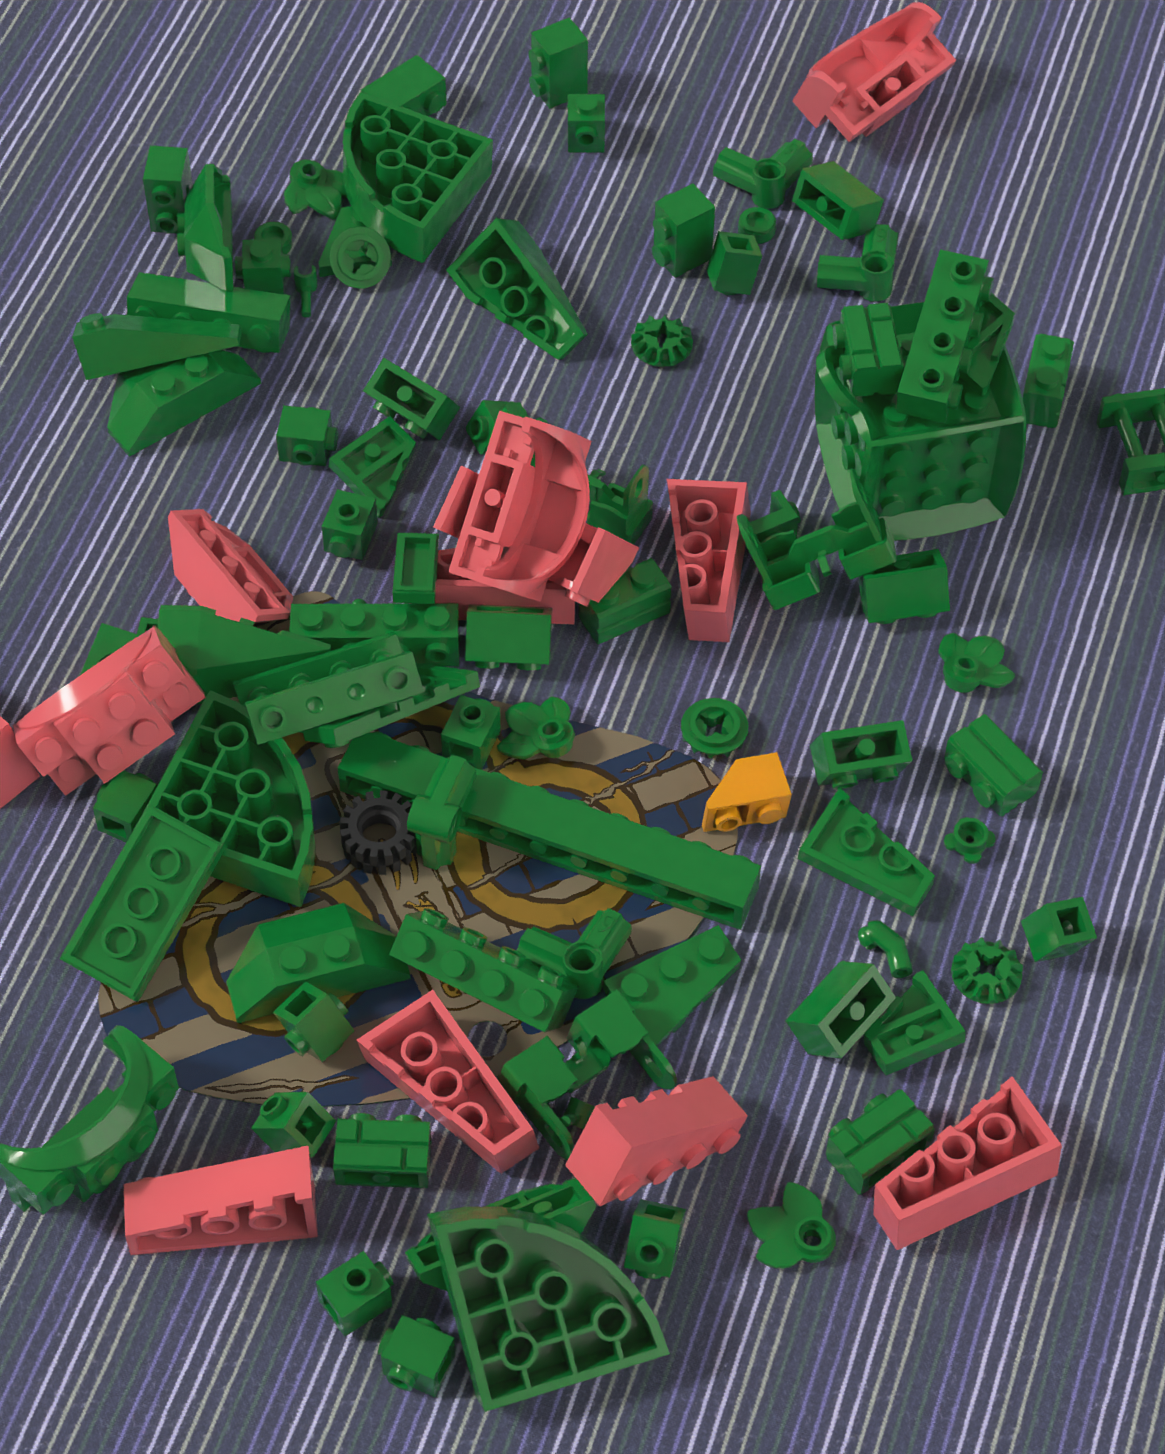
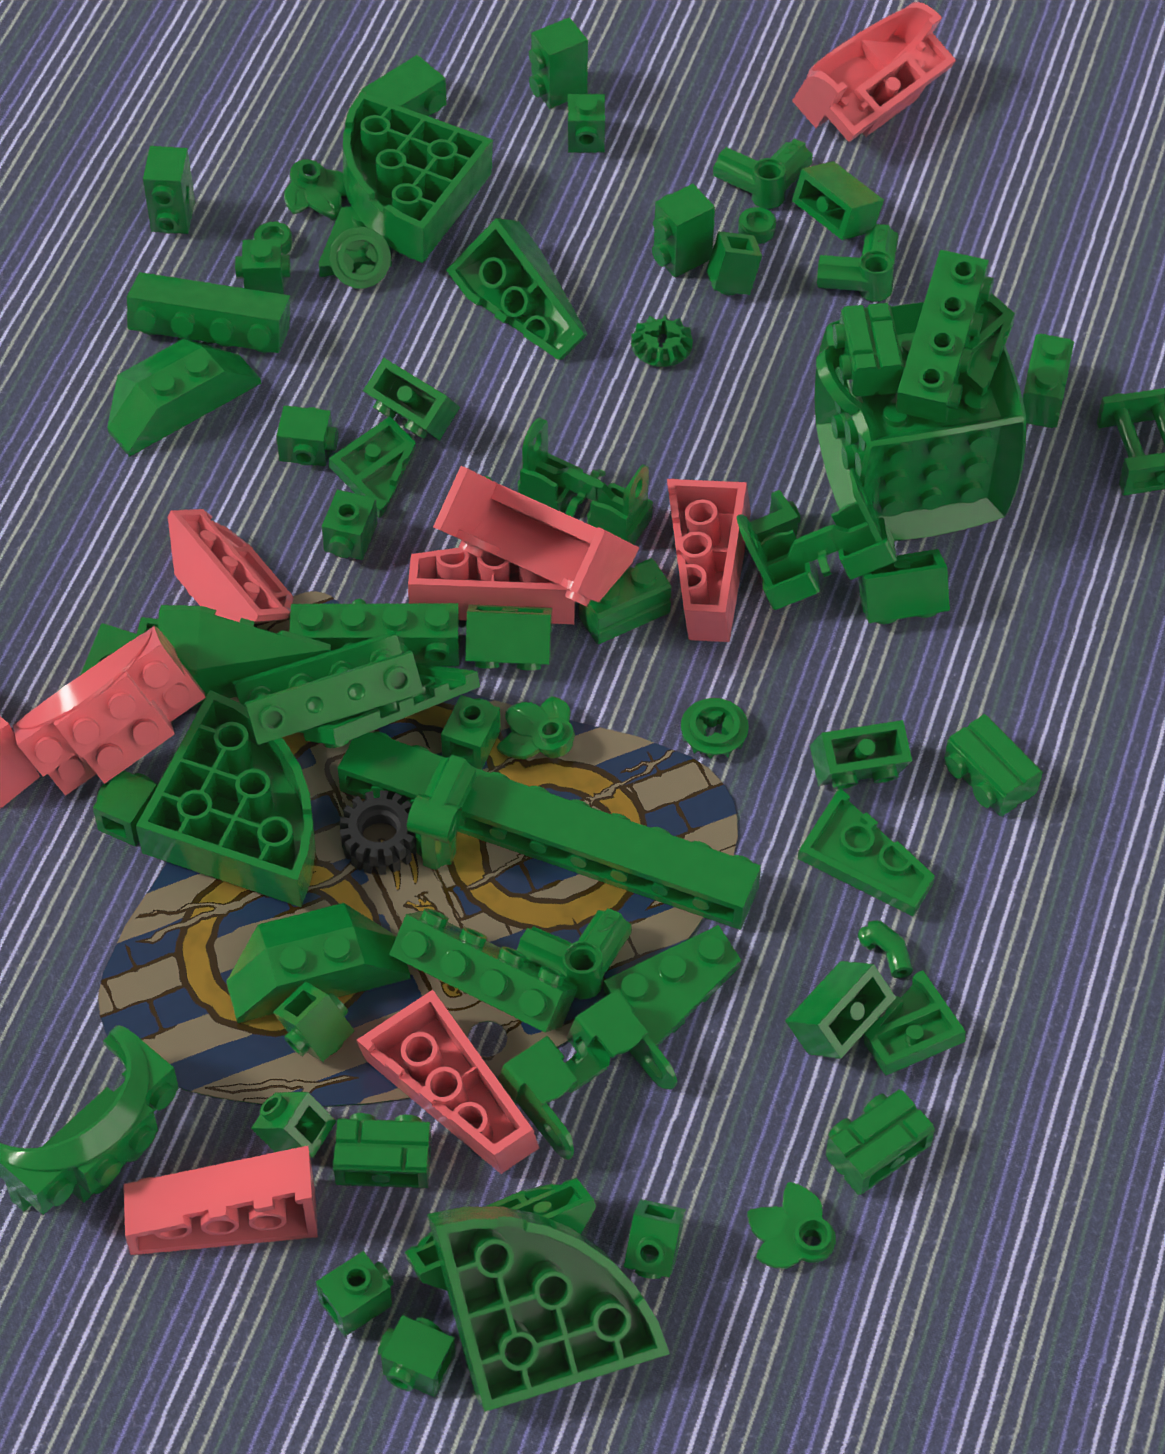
green tile [59,804,227,1002] -> none
green wedge [72,313,242,380] -> none
green wedge [177,164,233,291] -> none
green hand [293,265,318,318] -> none
green tile [392,533,439,604] -> none
coral piece [448,411,592,602] -> none
green bracket [466,400,528,455] -> none
green hand [560,1097,595,1130] -> none
coral wedge [565,1076,748,1206] -> none
light orange slope [702,752,792,832] -> none
coral wedge [873,1076,1062,1250] -> none
green plate [938,633,1015,693] -> none
green plate [944,817,996,864] -> none
green gear [951,937,1023,1004] -> none
green brick [1021,897,1097,962] -> none

